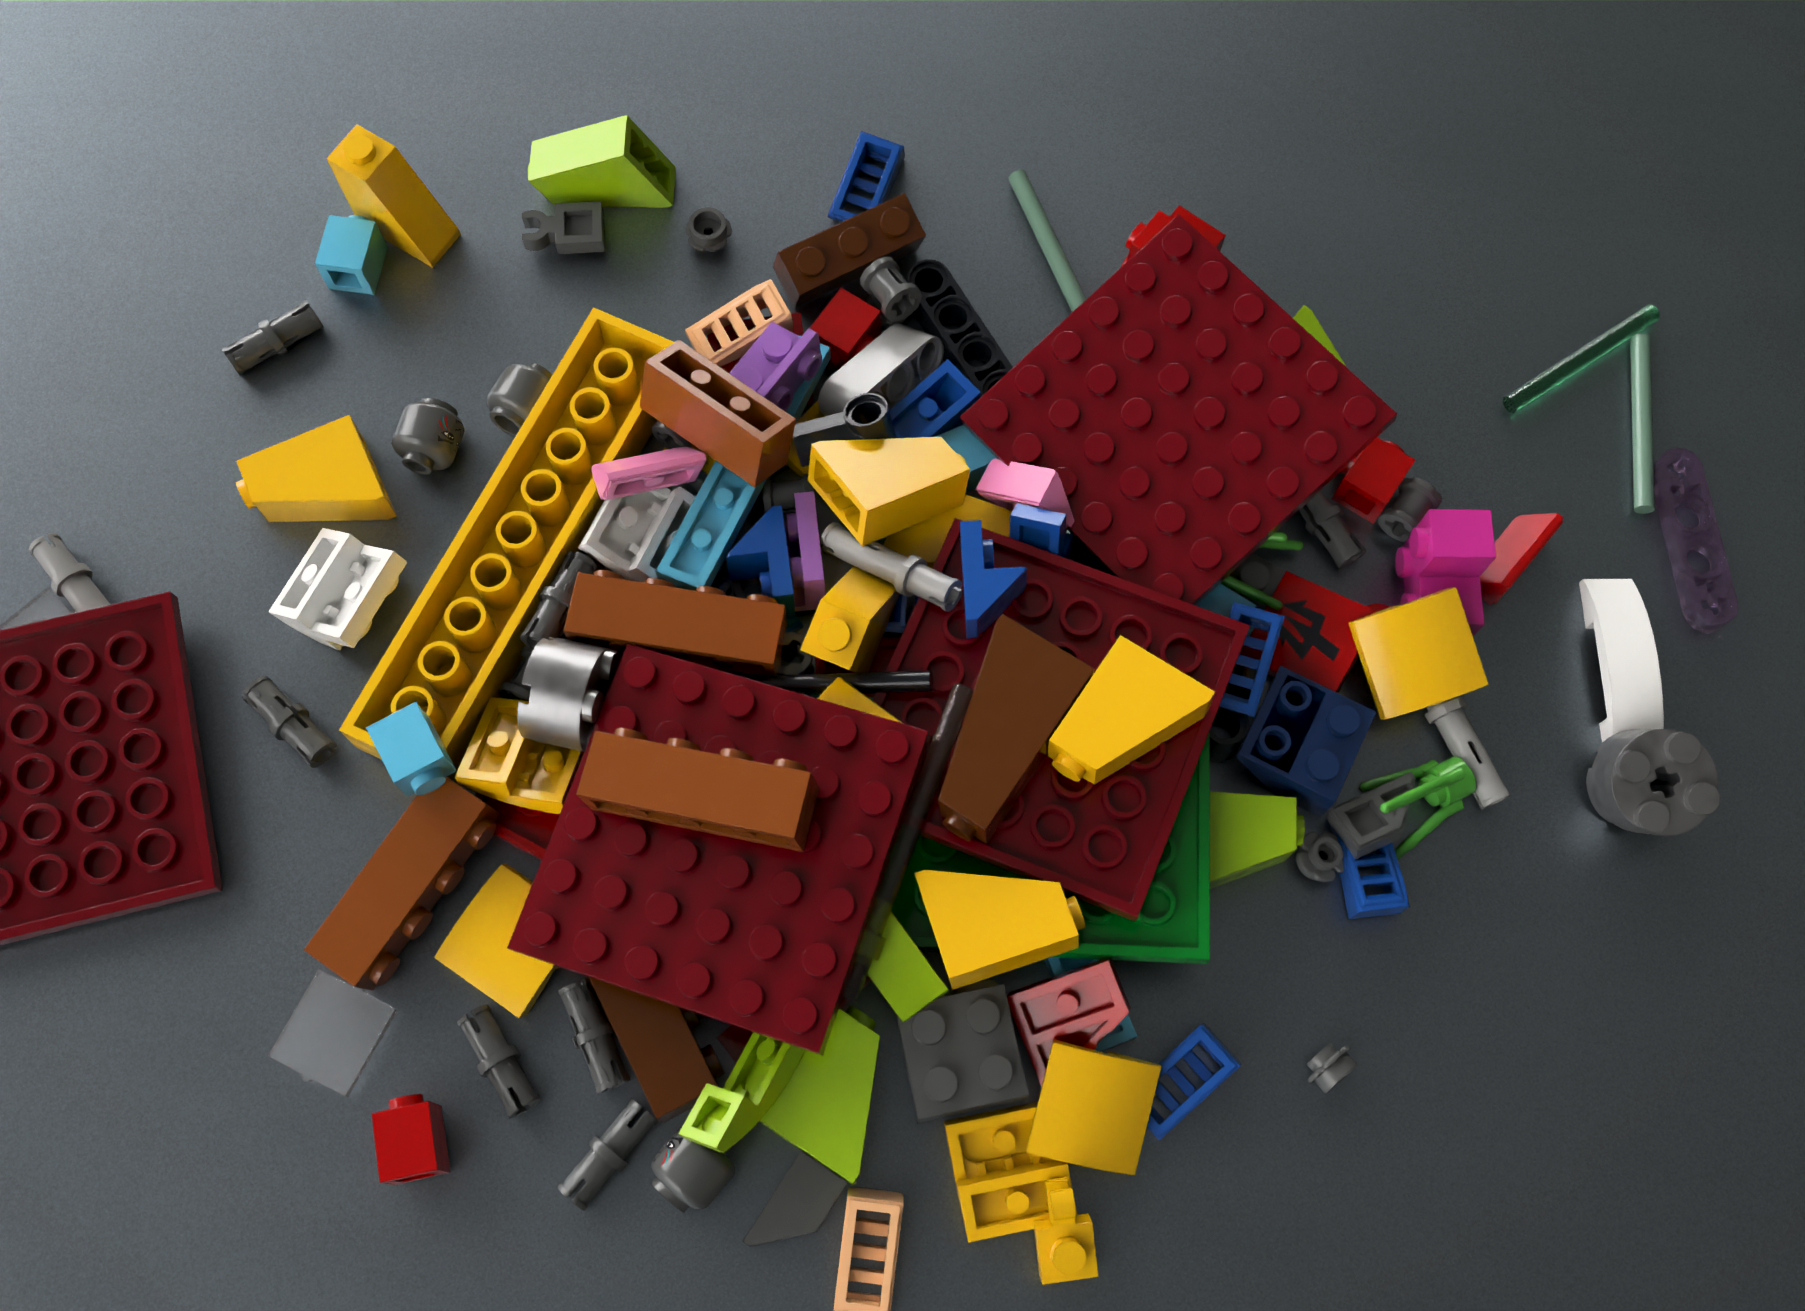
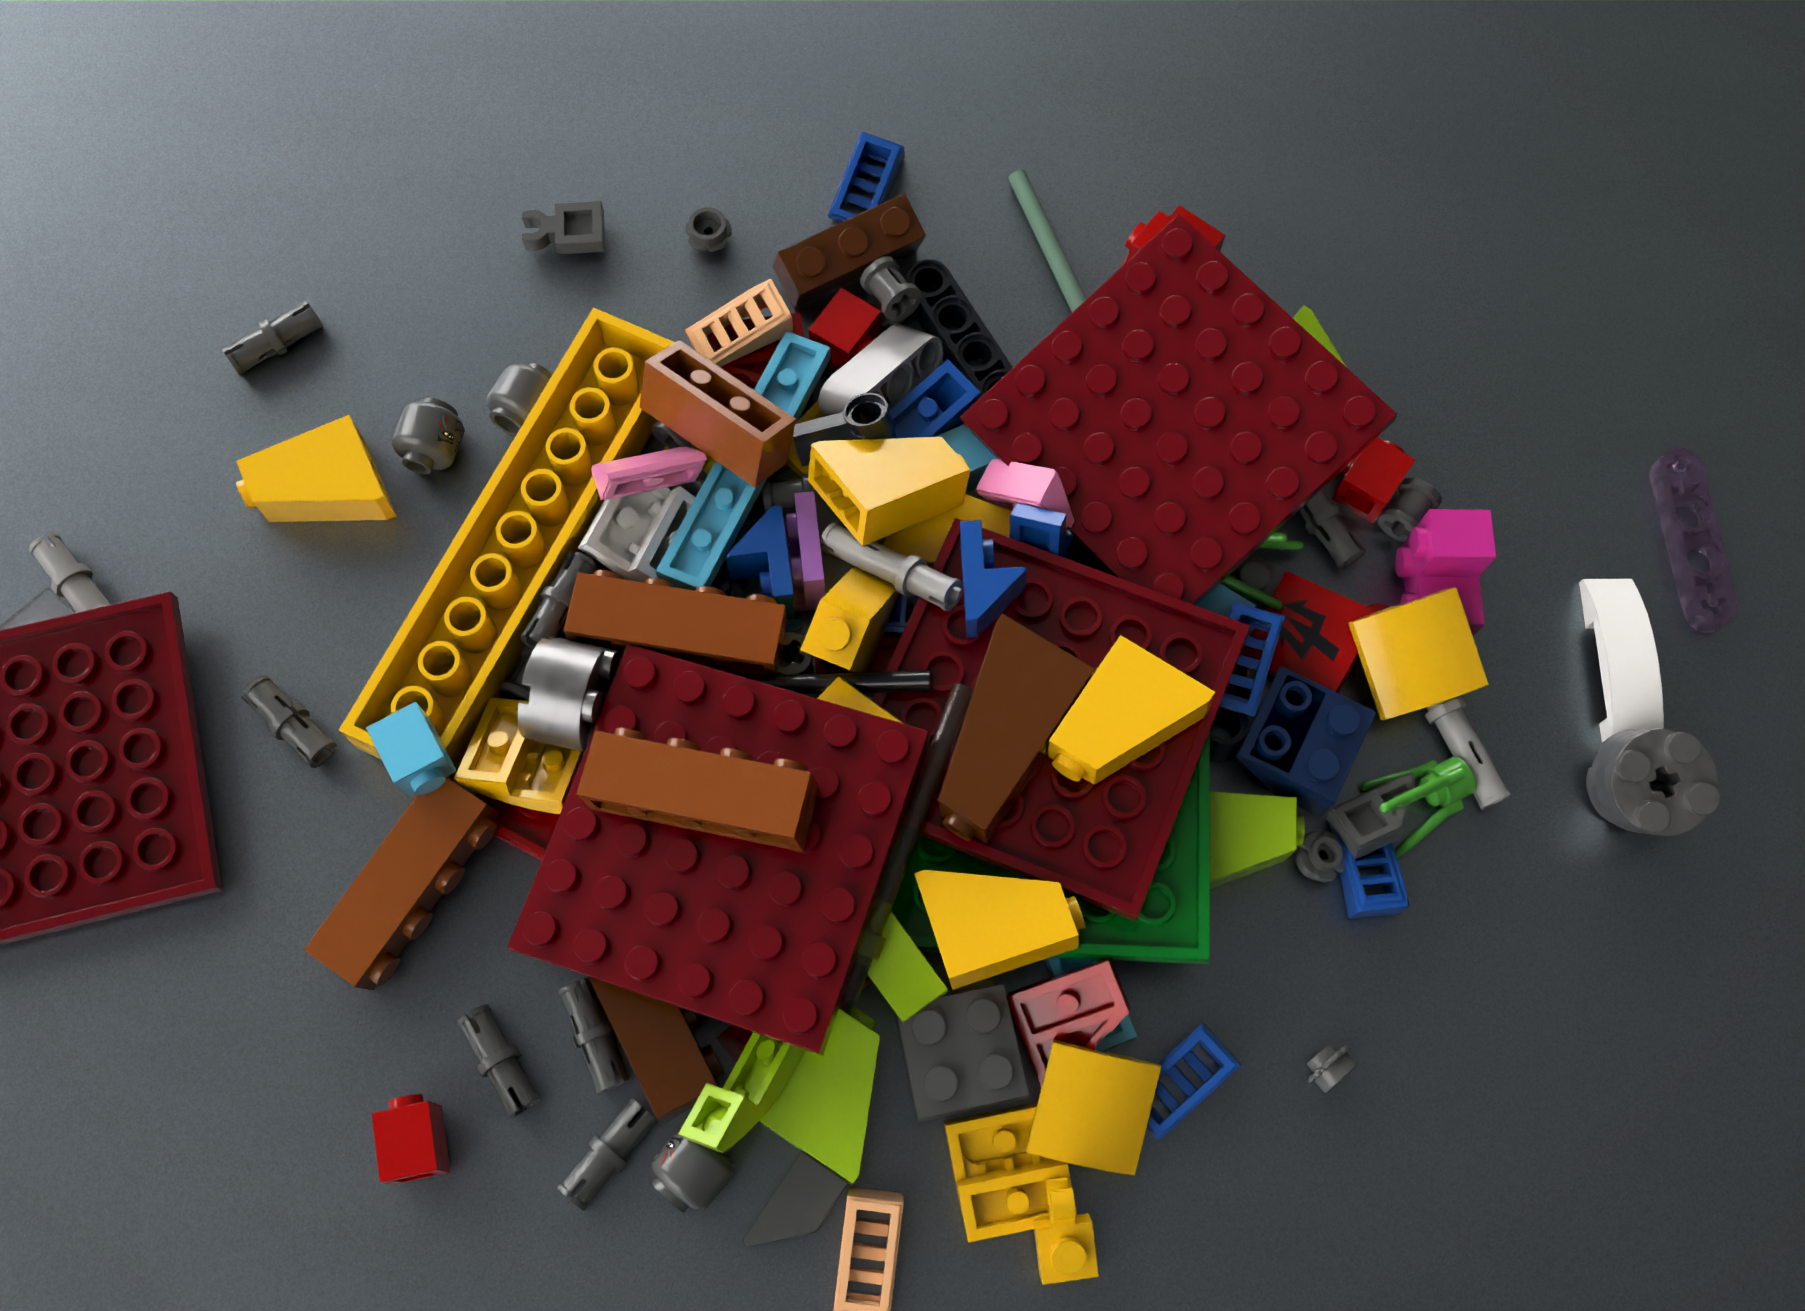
clear piece [268,970,398,1097] -> none
white brick [269,528,407,650] -> none
medium azure brick [315,215,388,295] -> none
yellow slope [326,124,461,268] -> none
yellow slope [434,863,560,1018] -> none
lime slope [528,115,676,208] -> none
medium lavender bracket [729,322,822,412] -> none
slope [1480,513,1564,605] -> none
clear green bar [1502,304,1660,413] -> none
sand green bar [1630,334,1655,514] -> none

